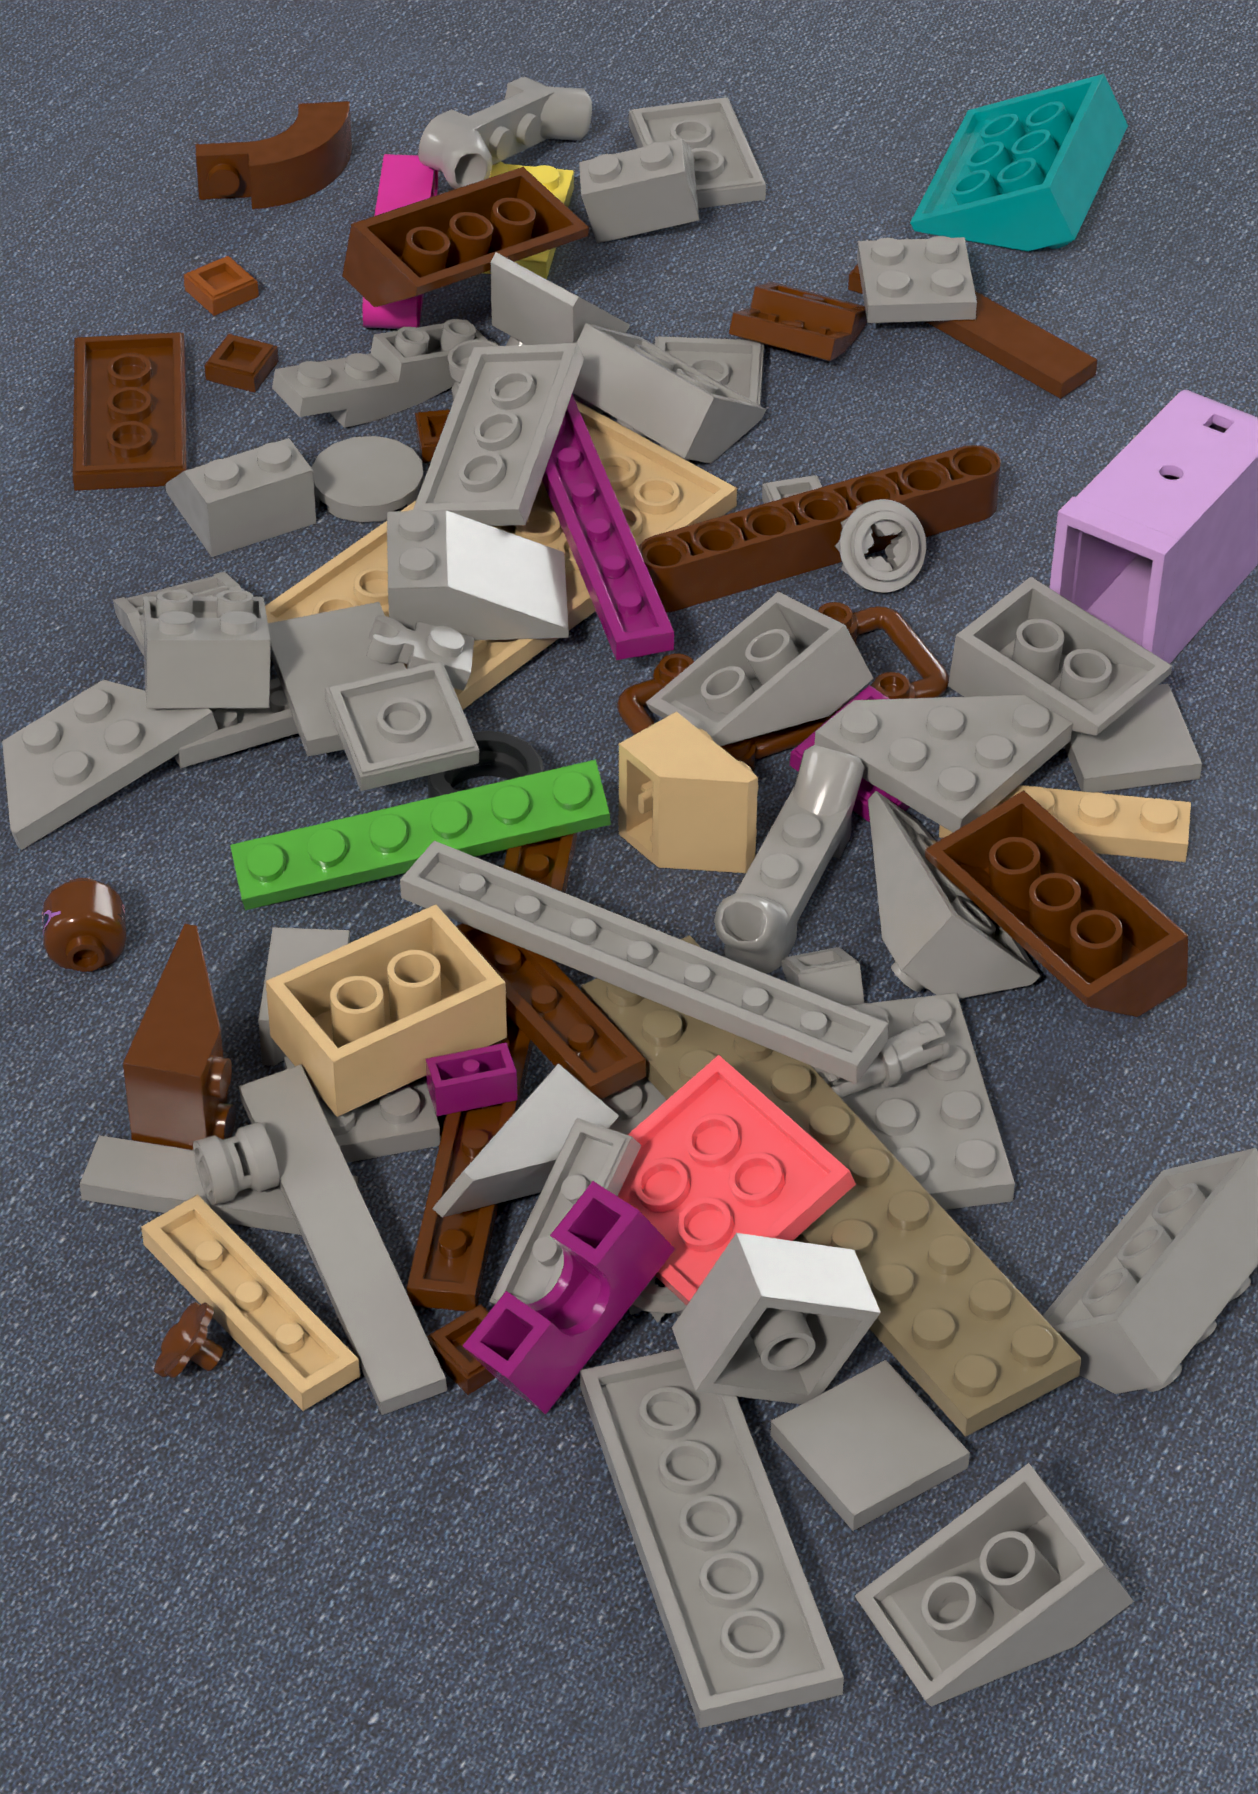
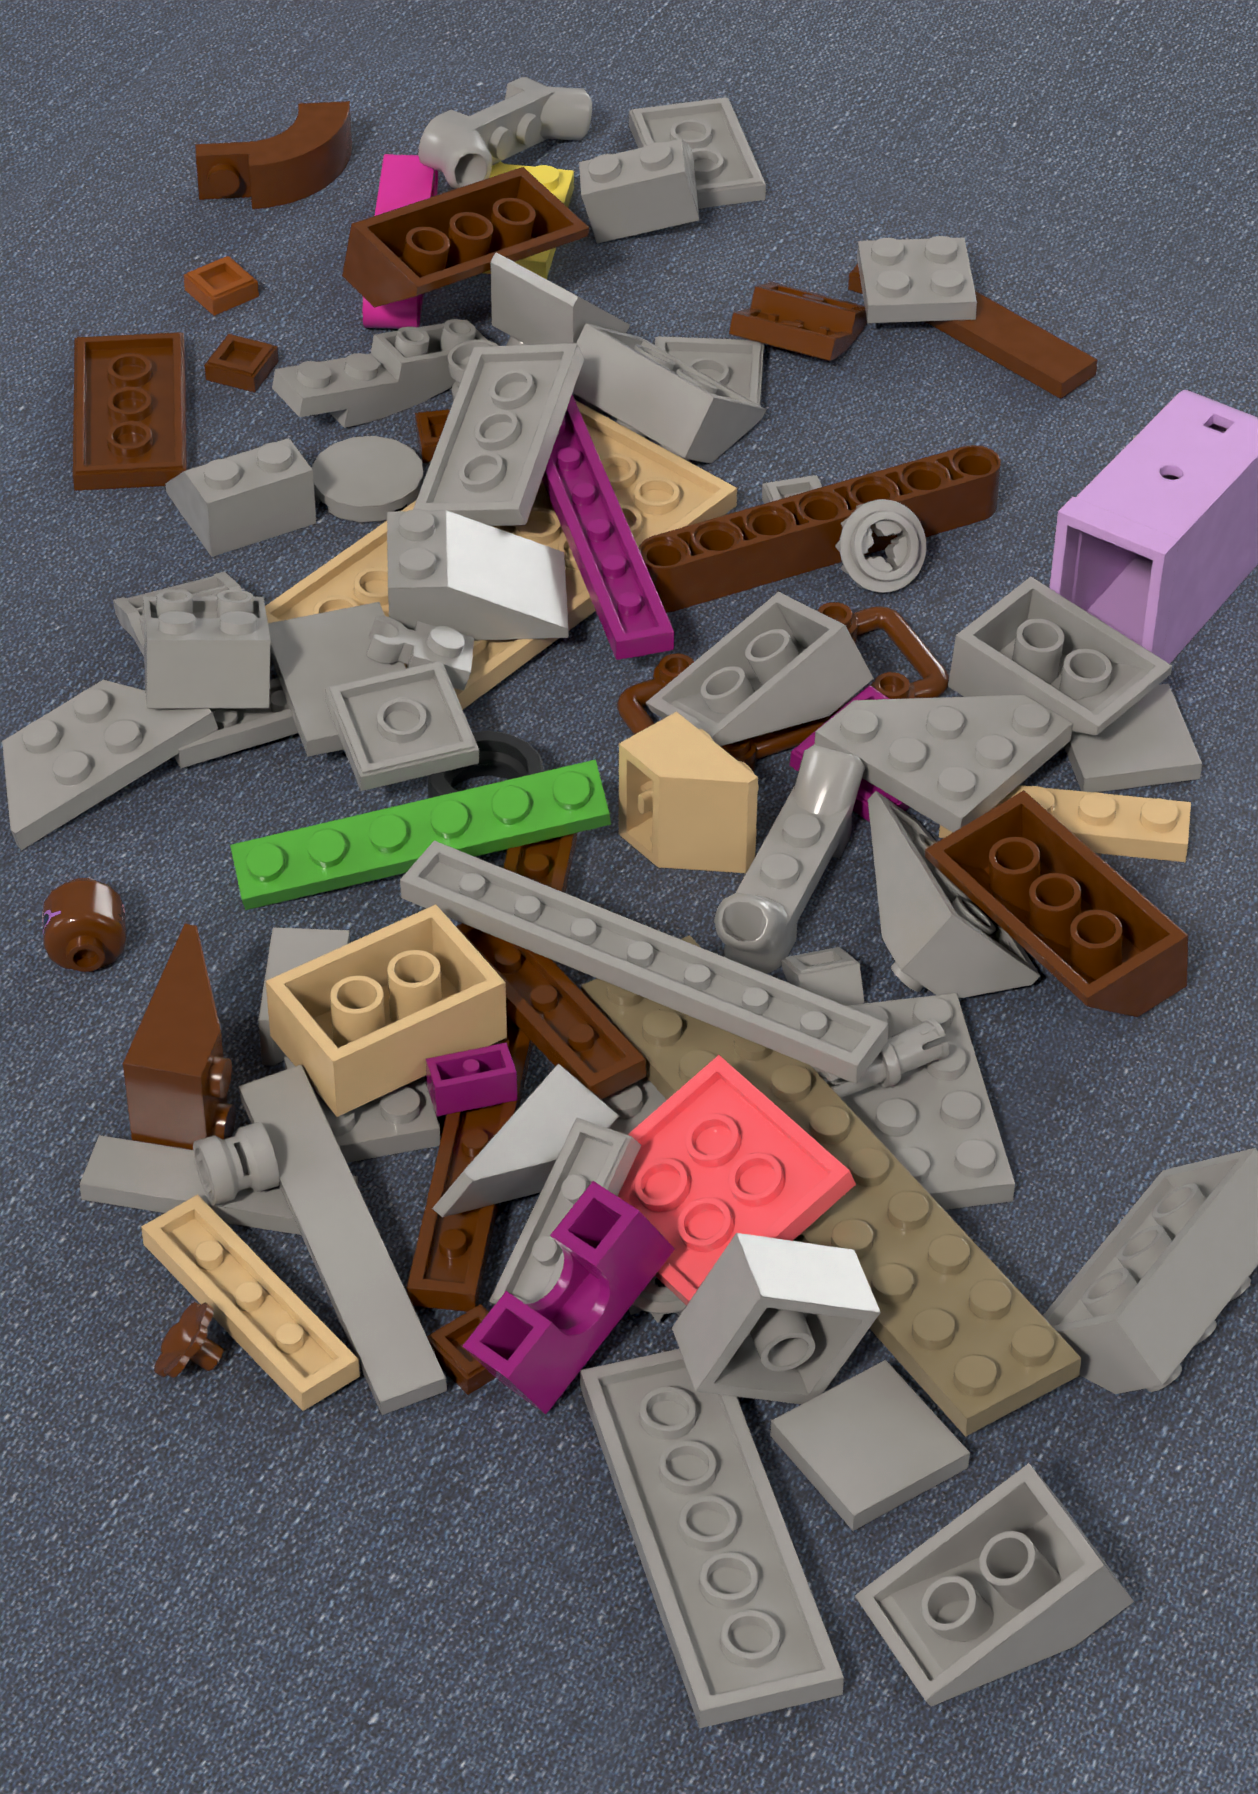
teal slope [910,74,1128,251] -> none

